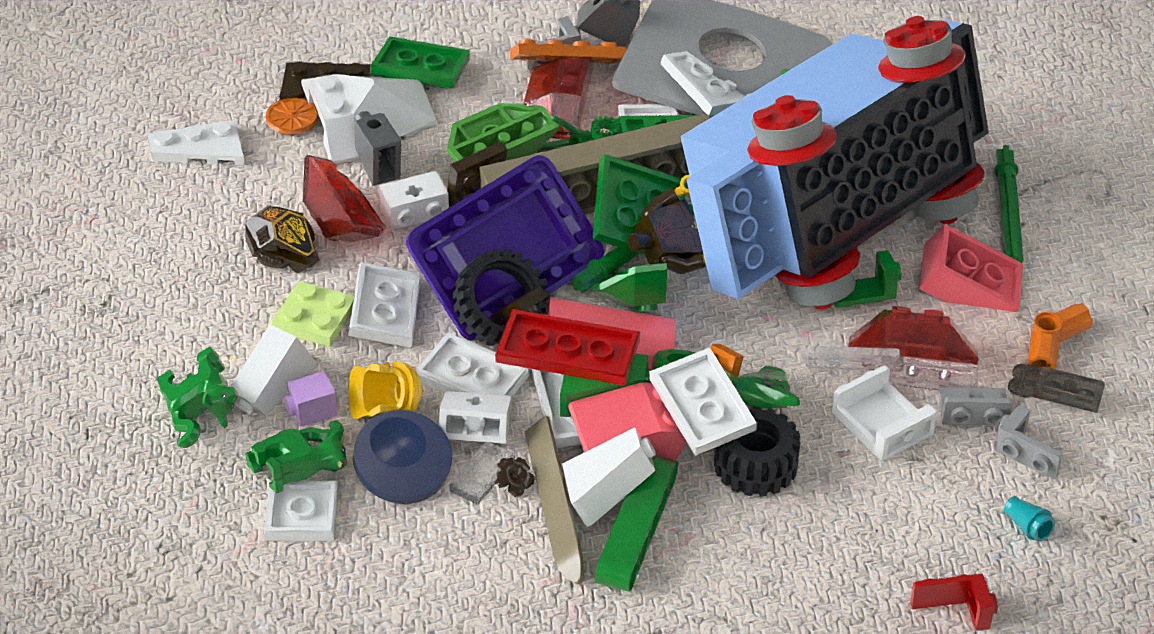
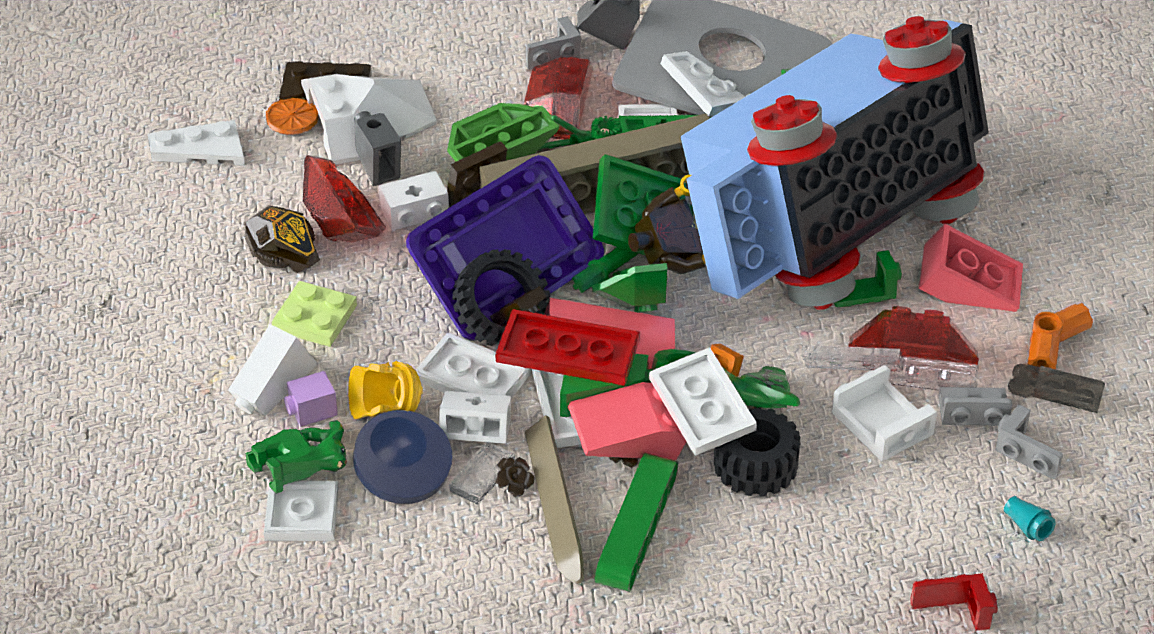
green animal [157,346,239,448] -> none
white tile [348,262,422,348] -> none
green plate [371,36,470,88] -> none
orange plate [510,39,627,63] -> none
white slope [562,427,656,527] -> none
green axle [994,145,1024,263] -> none

